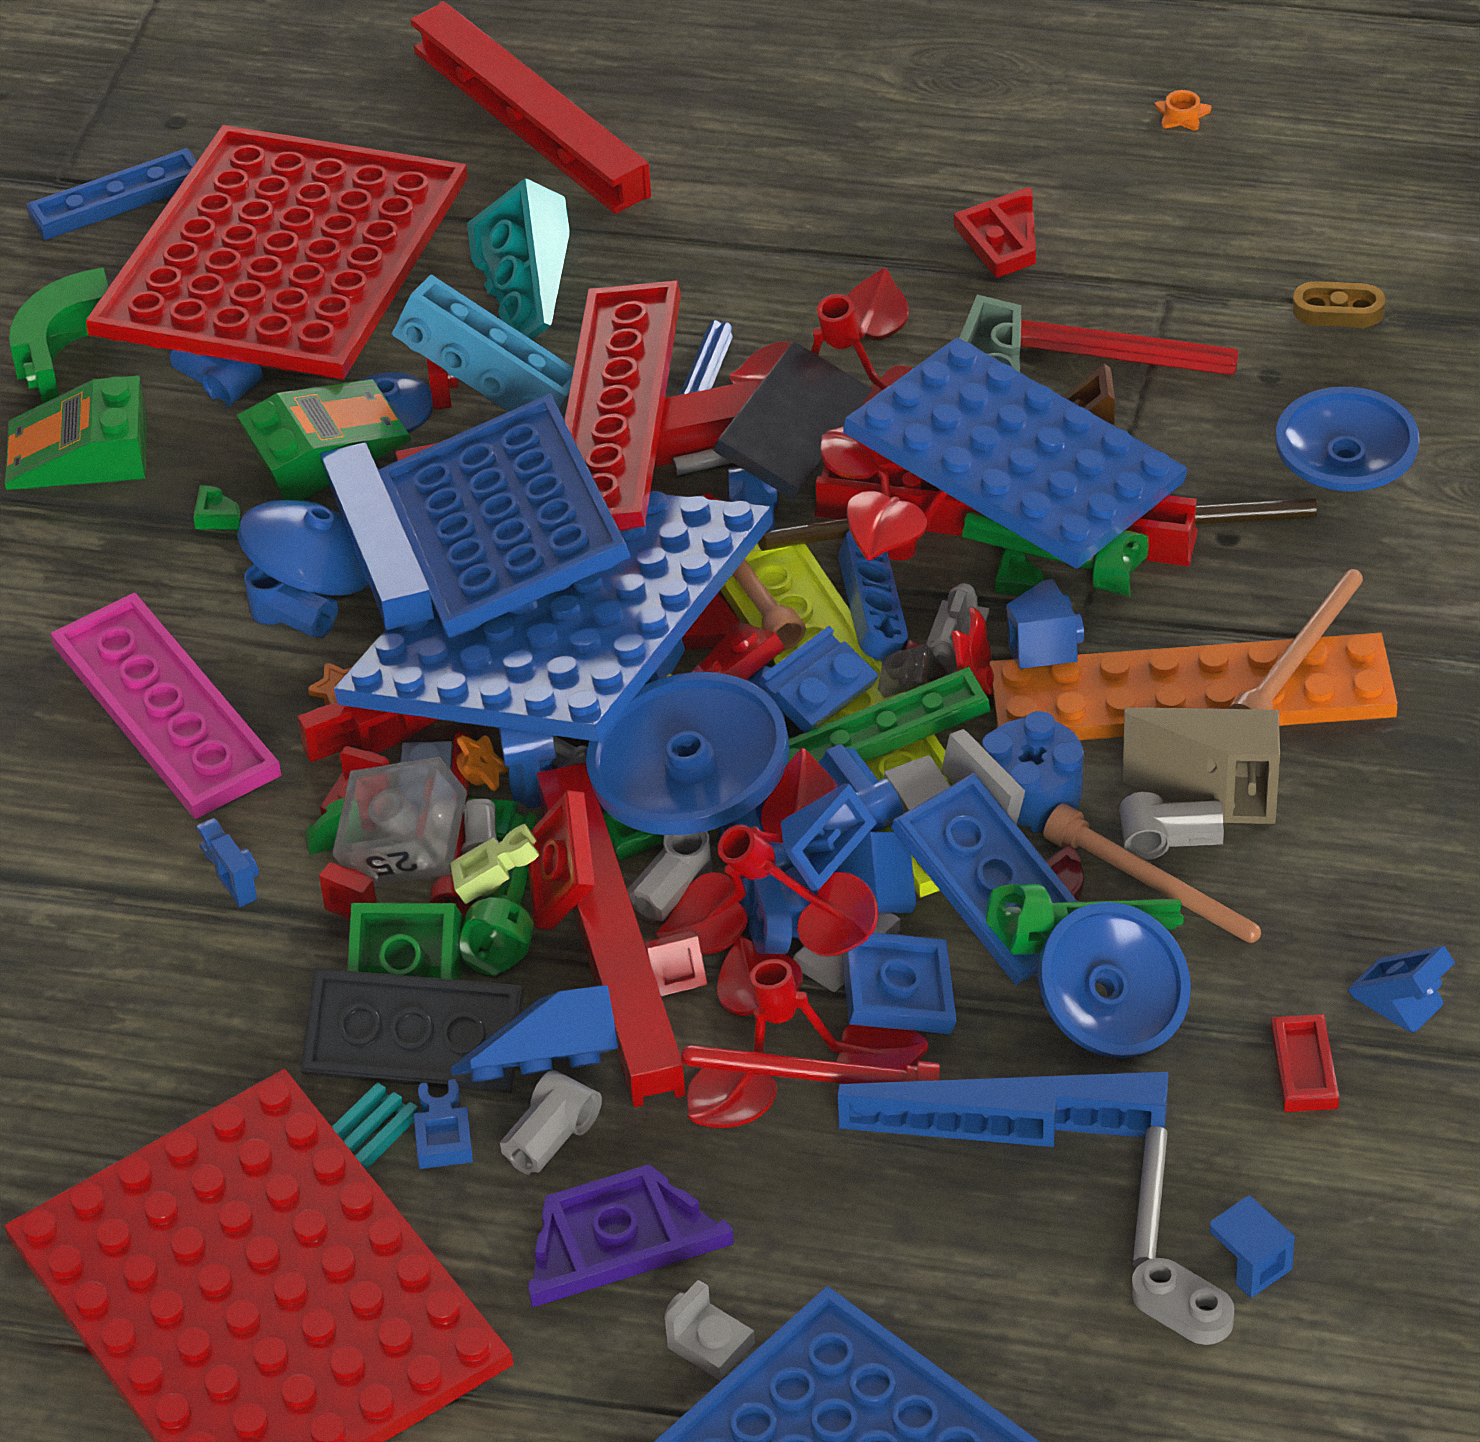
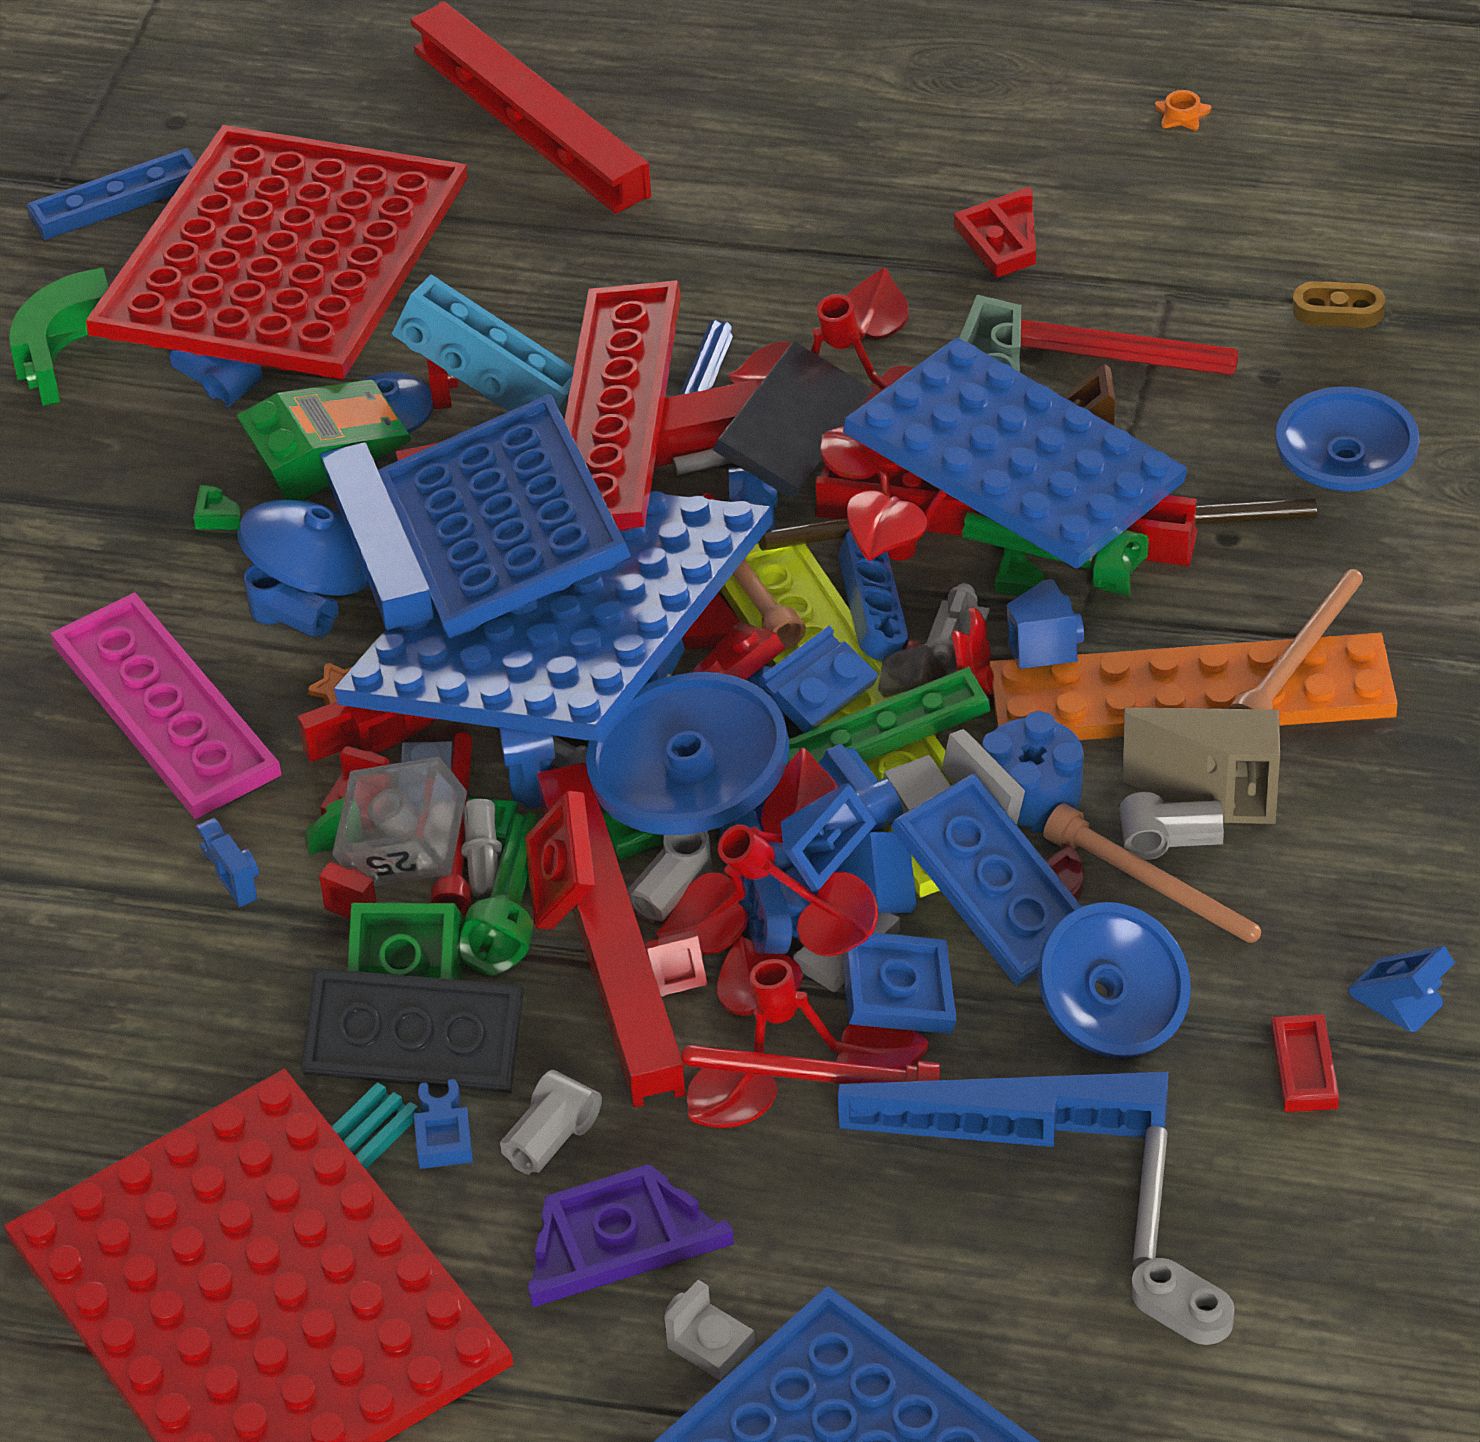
green slope [5,375,147,490] -> none
yellowish green plate [450,824,539,904] -> none
blue slope [451,985,618,1082] -> none
orange plate [456,735,509,791] -> none
teal wedge [467,178,570,340] -> none
green piece [986,883,1184,955] -> none
blue panel [1210,1195,1295,1298] -> none

